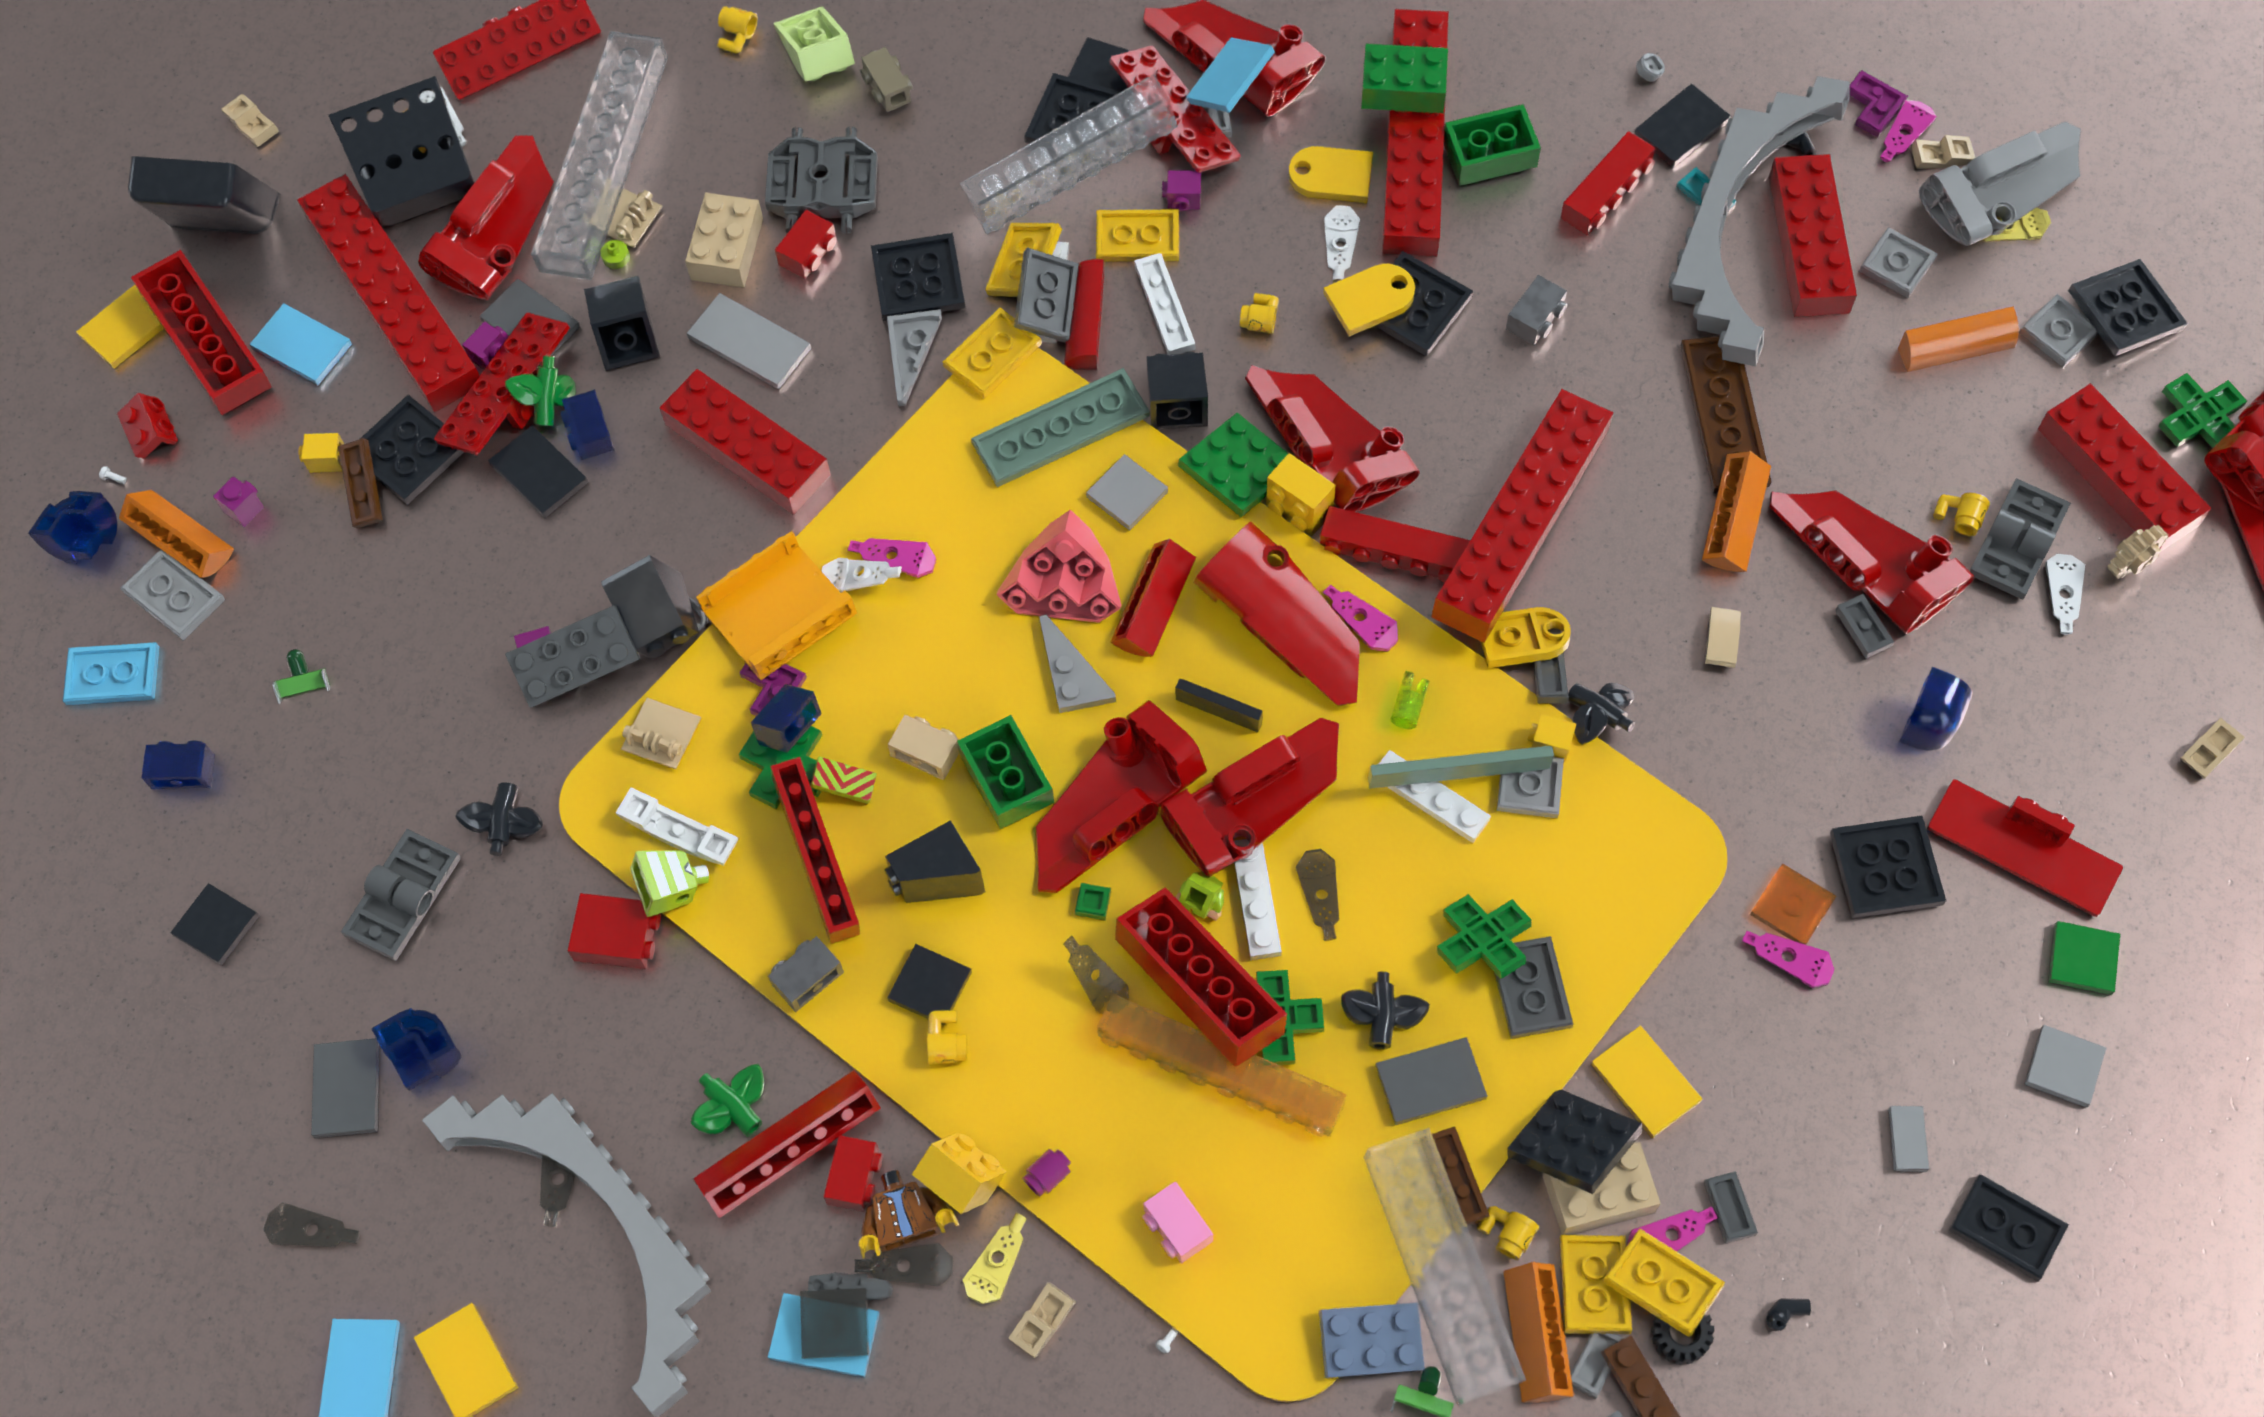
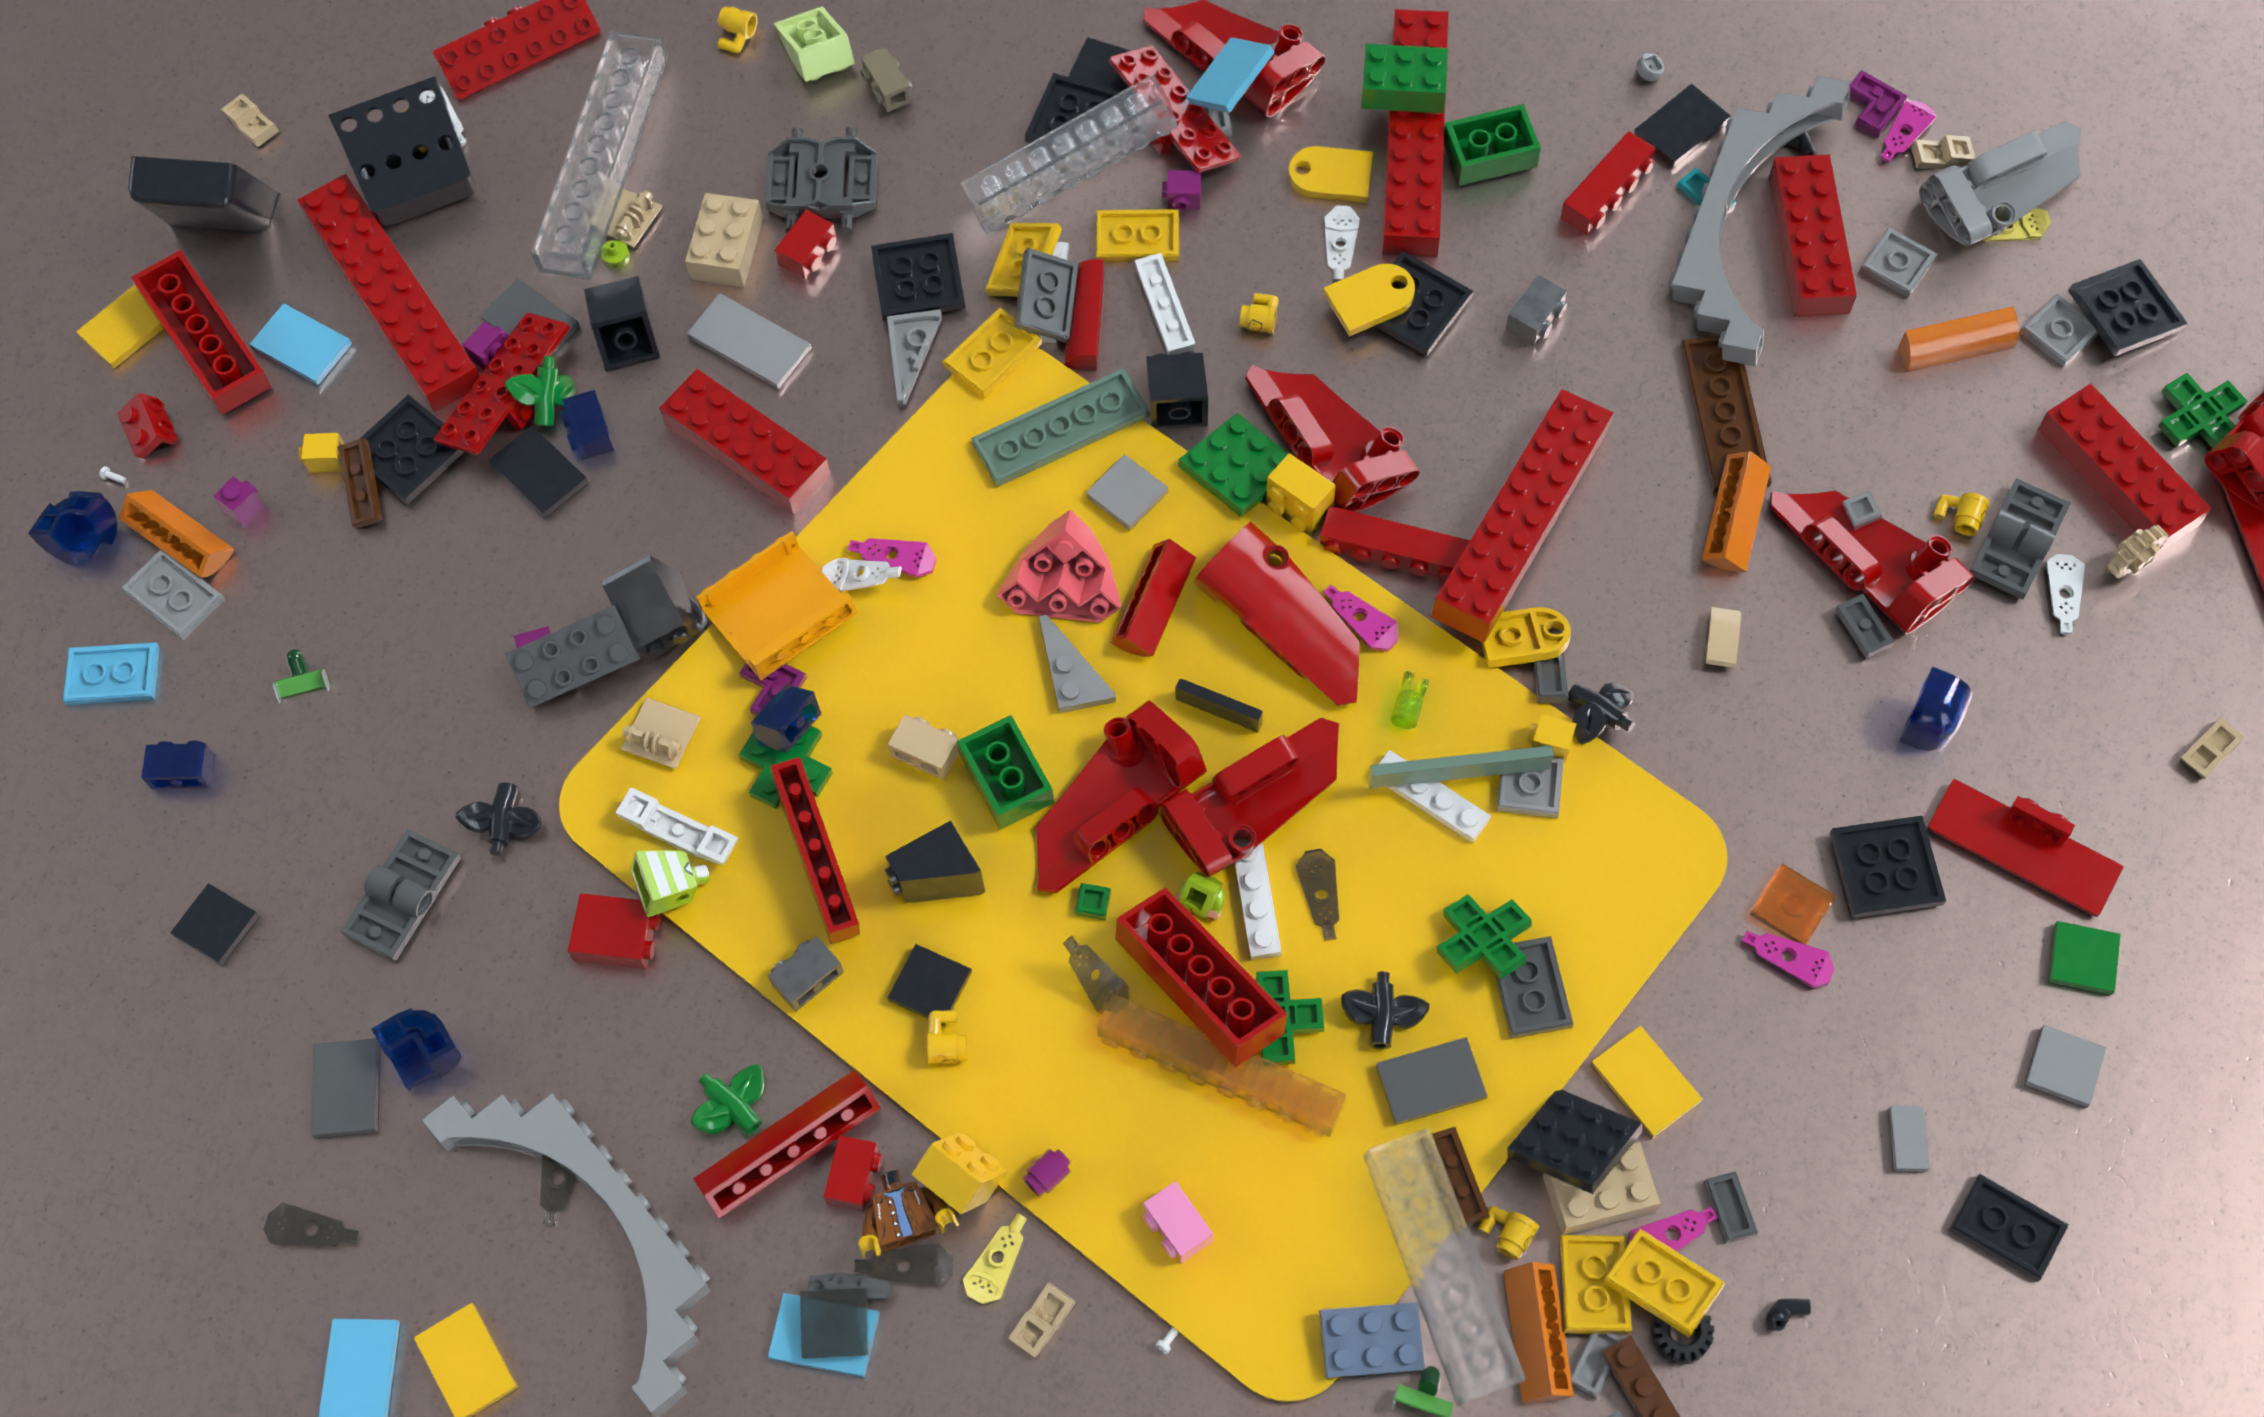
red panel [418,135,554,300] -> none
tile [810,756,877,804] -> none
none -> light grey tile [1842,490,1882,530]

